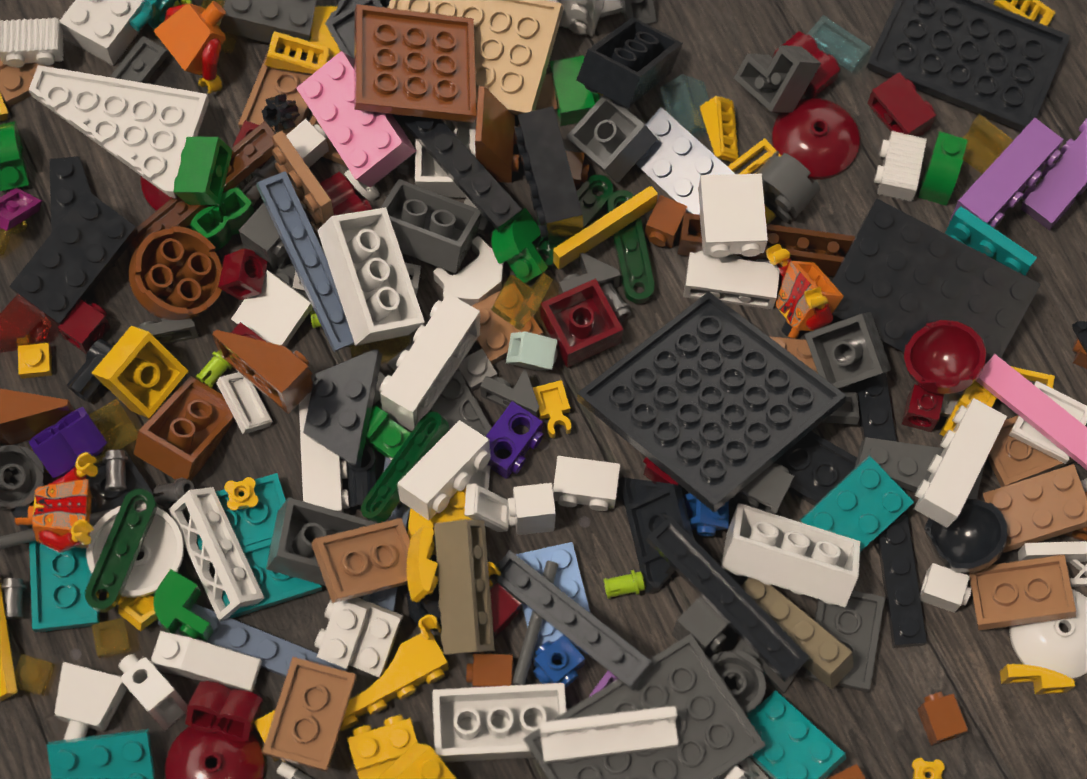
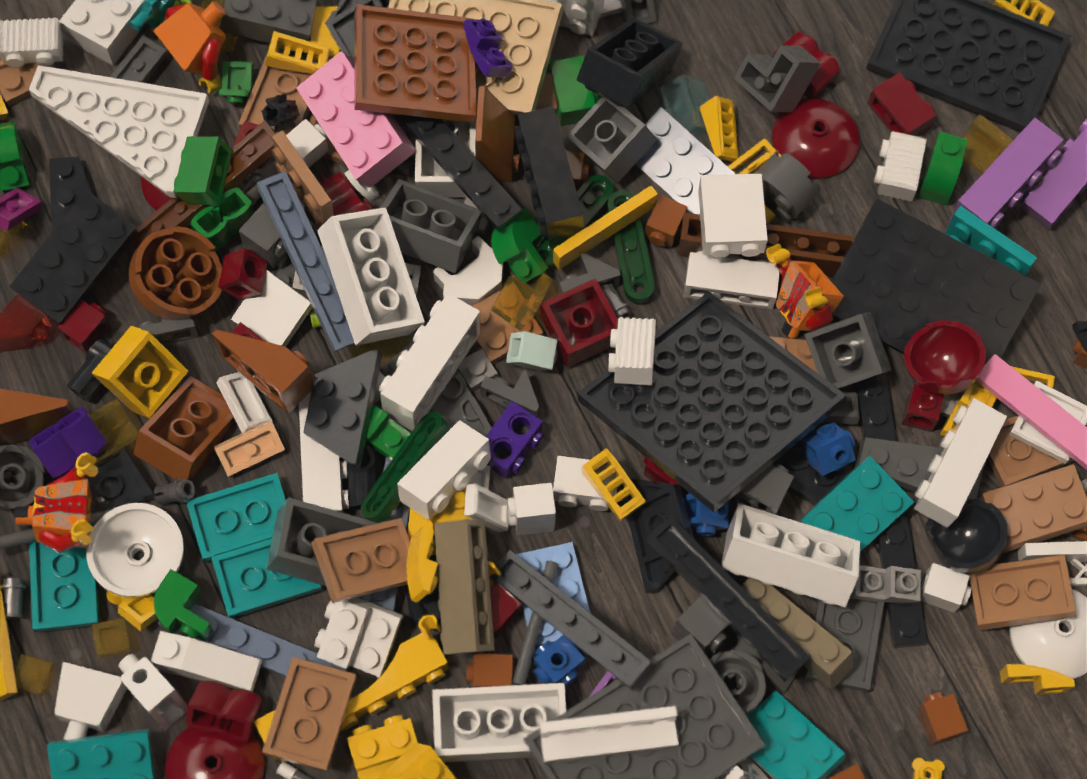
yellow plate [18,343,52,379] -> none
dark green plate [85,489,157,612] -> none
flat silver pin [103,450,128,491] -> none
white fence [169,487,264,621] -> none
lime pin [196,351,232,388] -> none
yellow plate [224,477,259,511] -> none
yellow plate [533,380,571,438] -> none
lime pin [603,570,645,599] -> none
clear light blue plate [807,15,870,72] -> none
none -> light nougat plate [214,420,285,476]
none -> green bracket [218,61,254,103]
none -> dark purple slope [463,19,513,77]
none -> yellow slope [582,448,646,521]
none -> white brick [608,317,656,385]
none -> blue brick [801,422,856,476]
none -> light grey slope [851,565,921,603]

